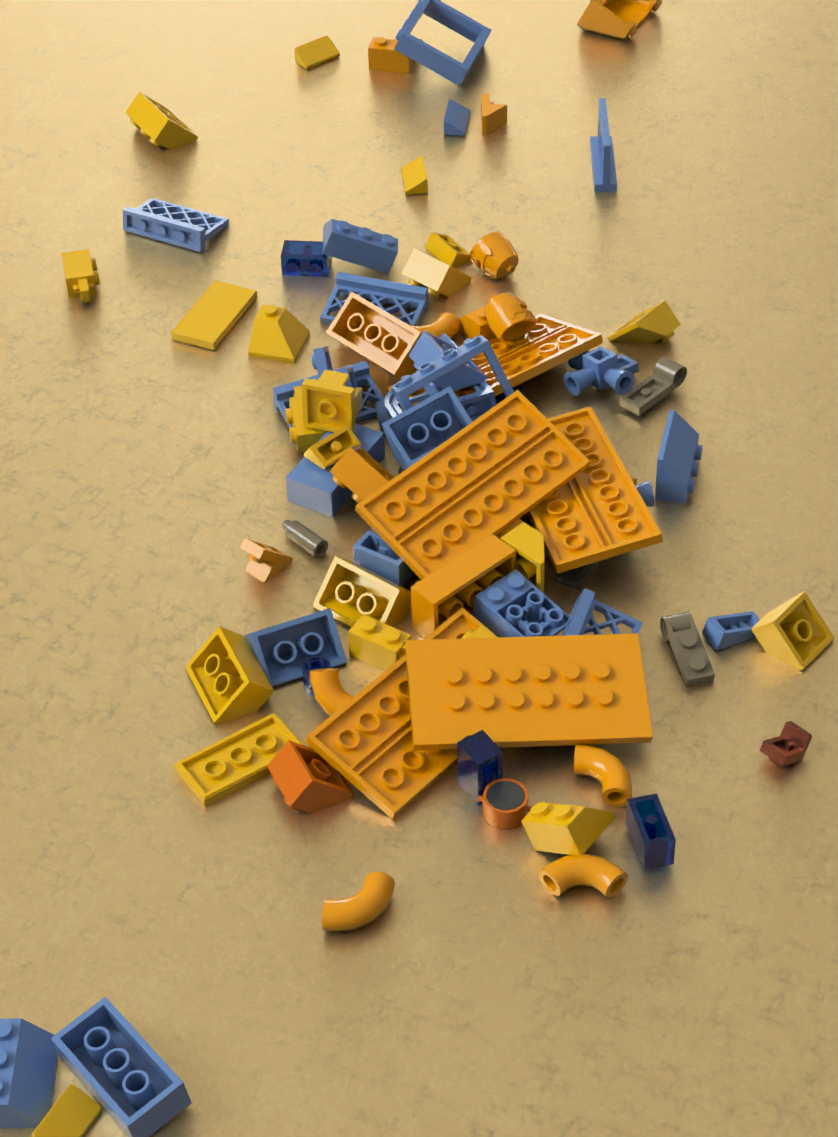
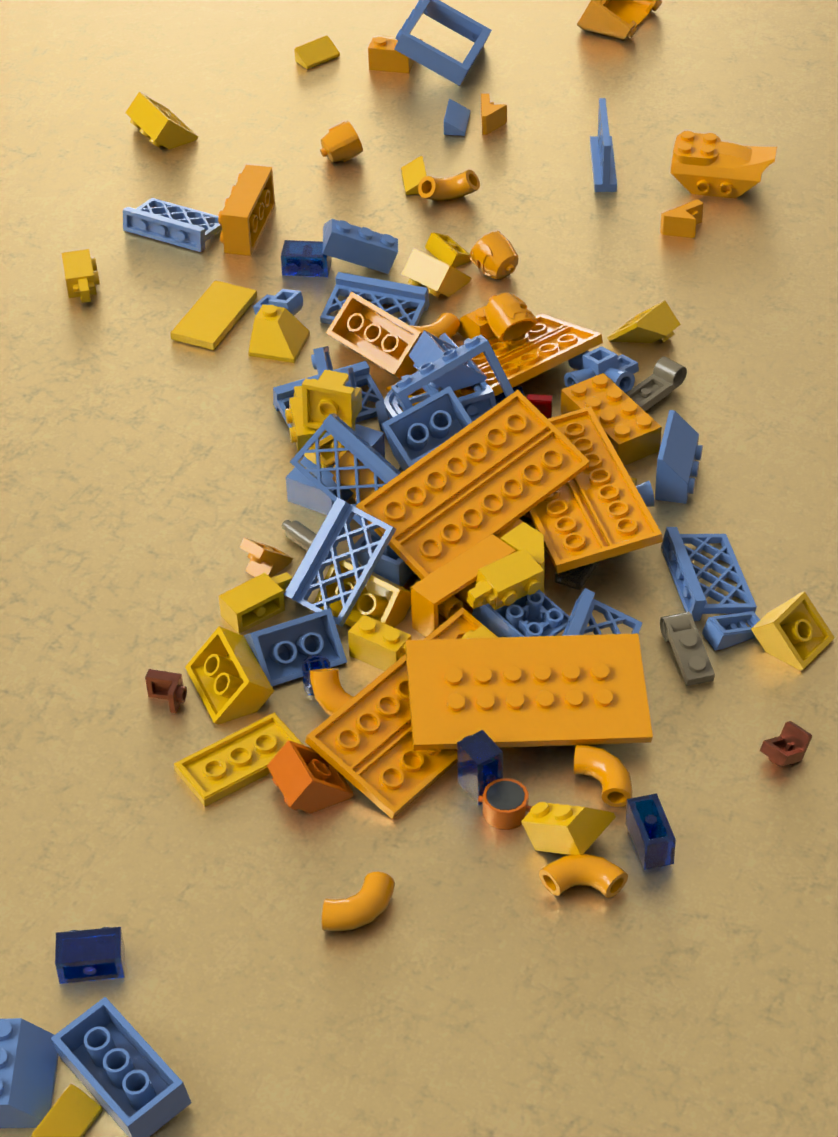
none -> clear blue brick [55,927,125,984]
none -> copper bracket [145,669,187,713]
none -> light orange brick [218,164,275,256]
none -> yellow hinge [218,572,293,634]
none -> medium blue brick [253,289,303,316]
none -> medium blue fence [284,497,396,627]
none -> medium blue fence [290,413,401,527]
none -> light orange helmet [320,121,363,163]
none -> light orange cylinder [418,170,480,201]
none -> yellow hinge [467,548,544,610]
none -> red tile [527,394,552,419]
none -> light orange brick [561,373,662,466]
none -> light orange slope [660,199,704,238]
none -> medium blue fence [661,527,757,621]
none -> light orange slope [670,131,777,198]

